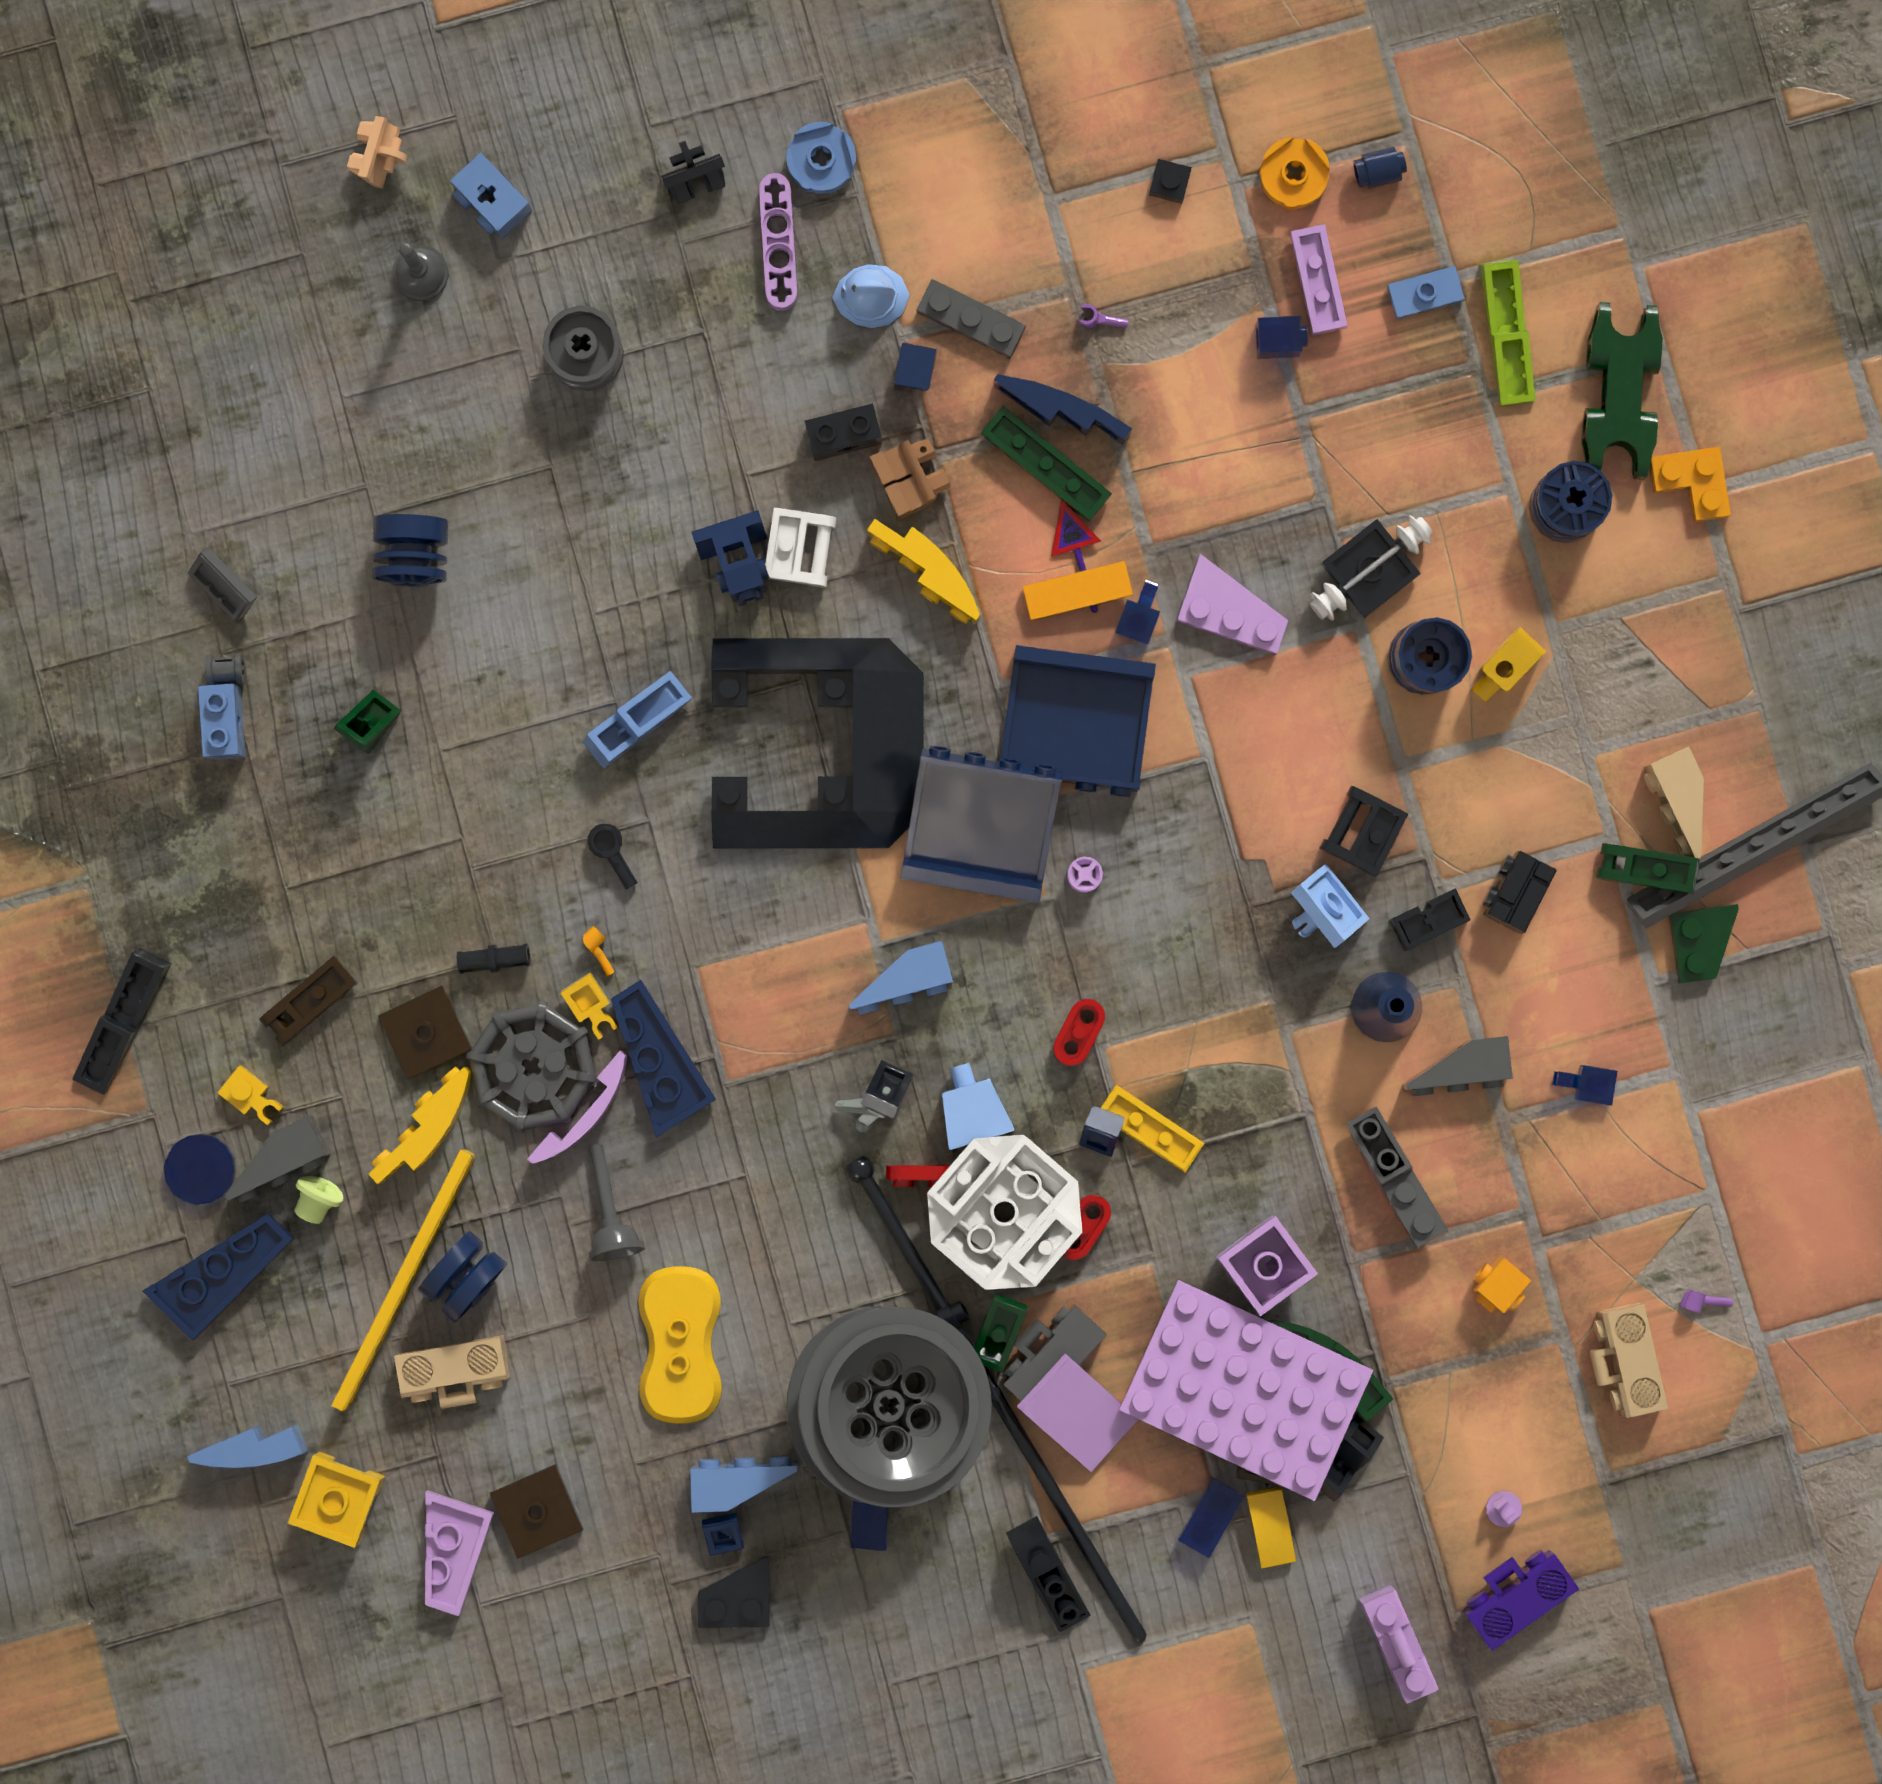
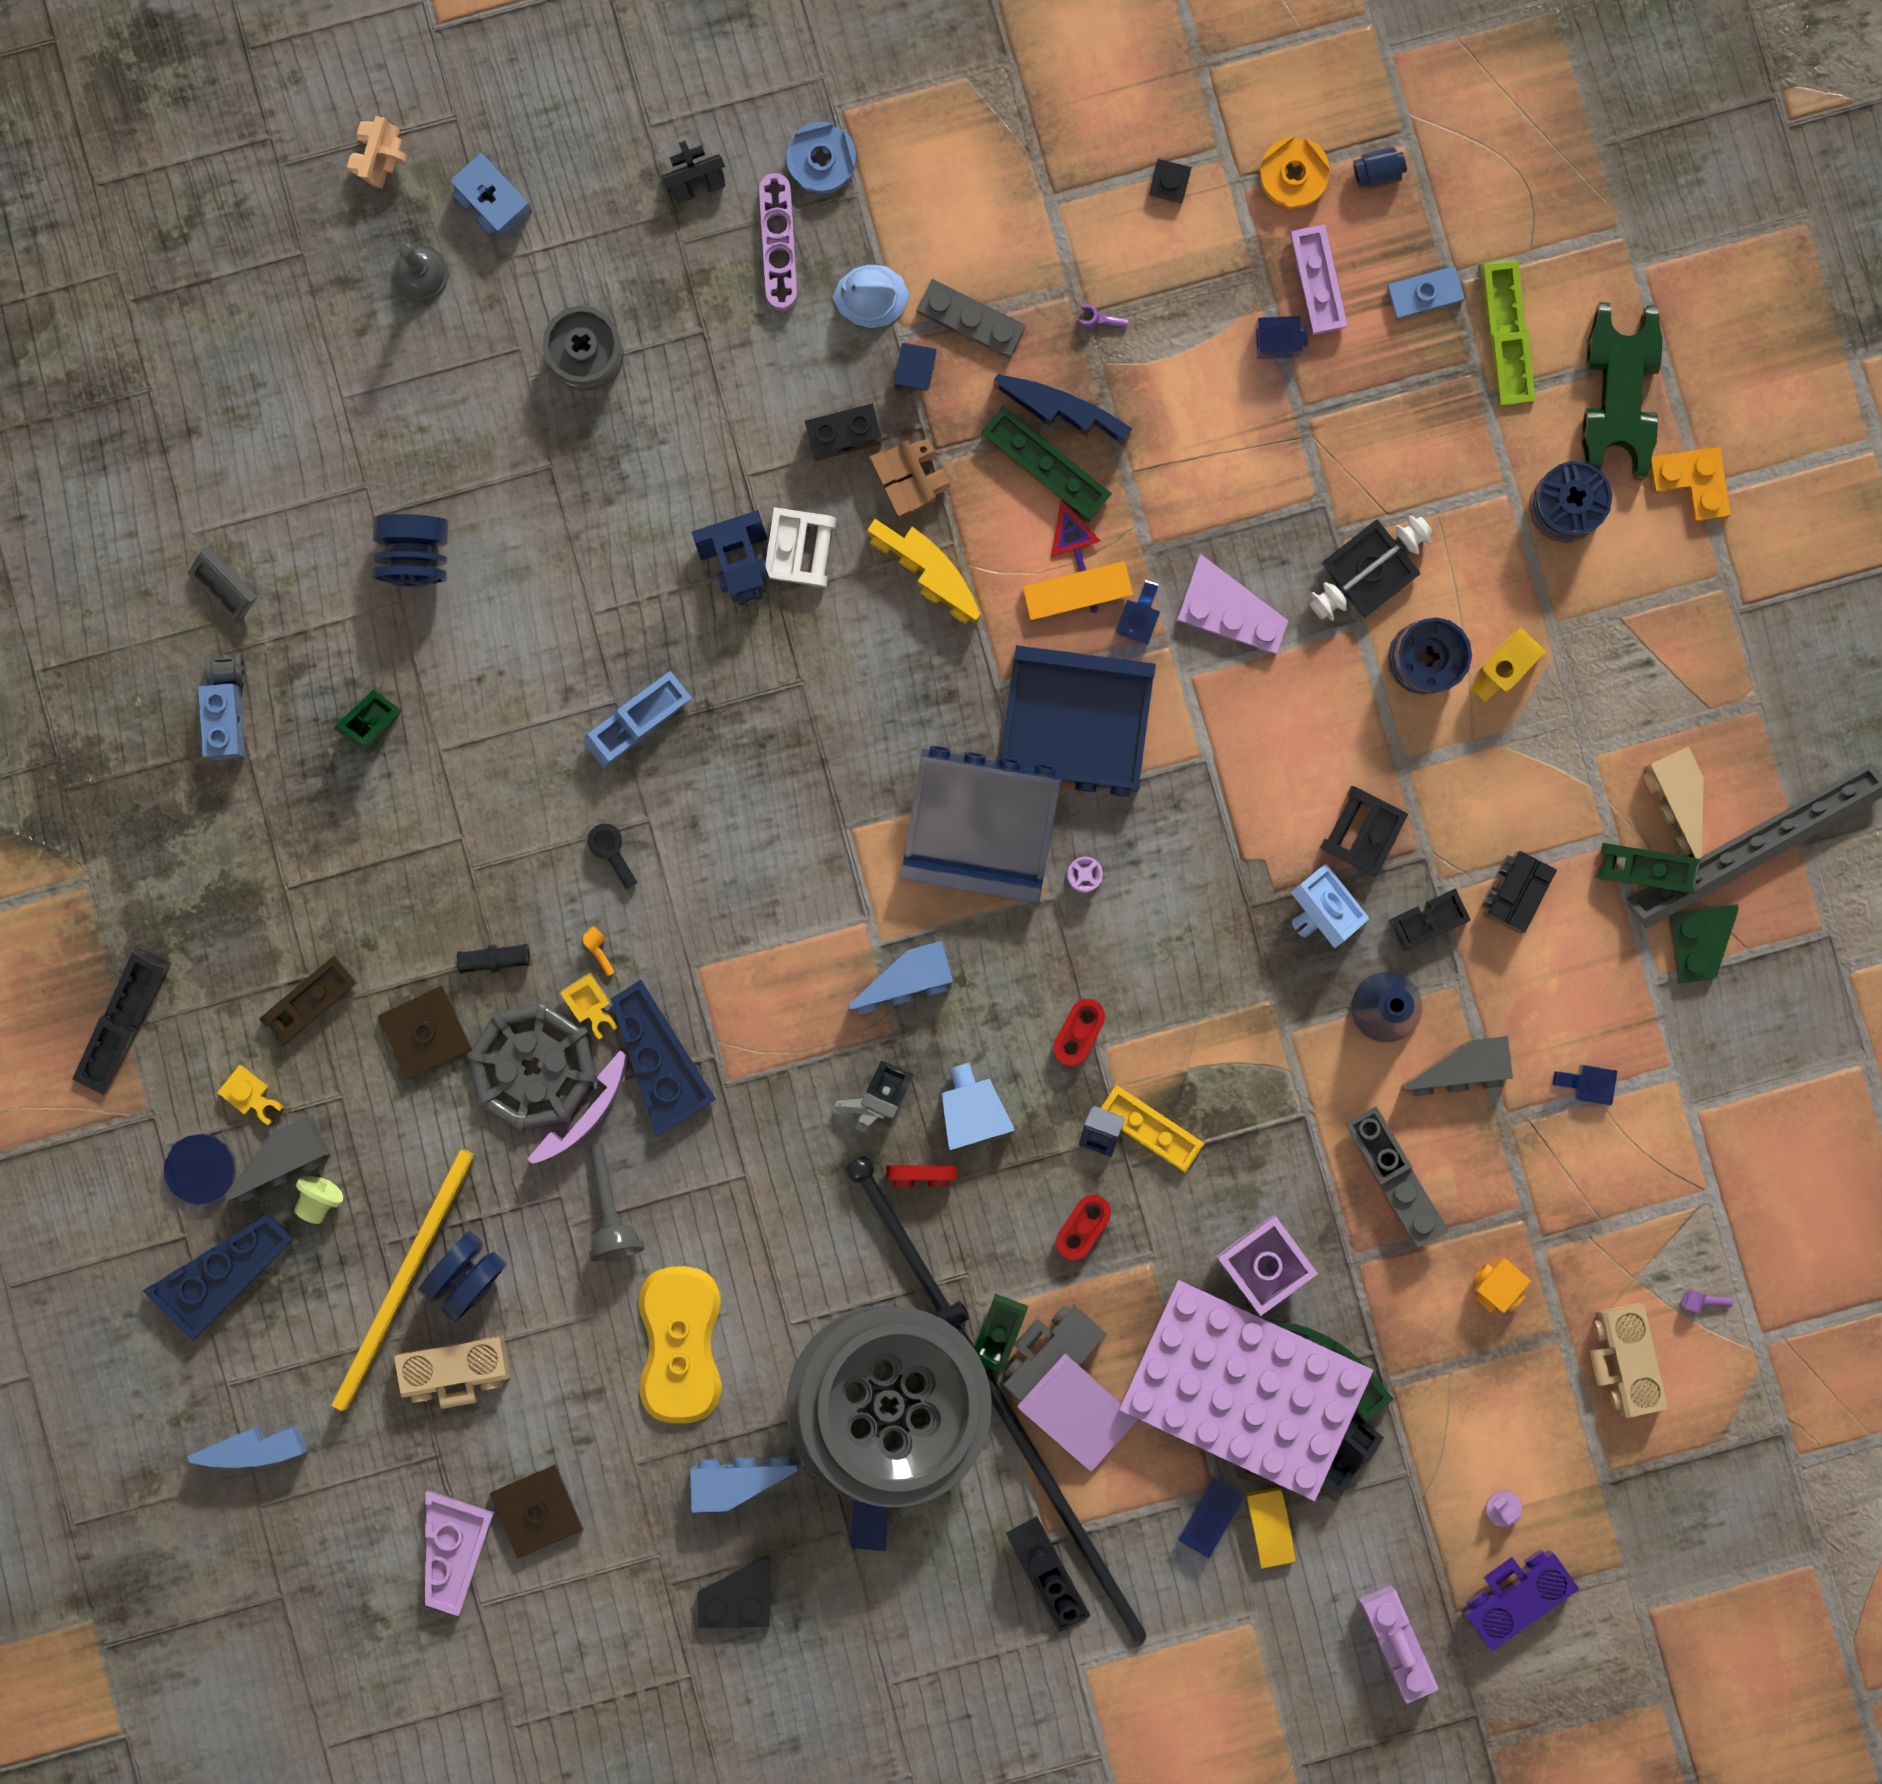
yellow panel [288,1452,386,1548] -> none
yellow slope [368,1067,472,1184] -> none
dark blue tile [702,1513,744,1556] -> none
black slope [711,638,924,849] -> none
white piece [927,1135,1082,1290] -> none

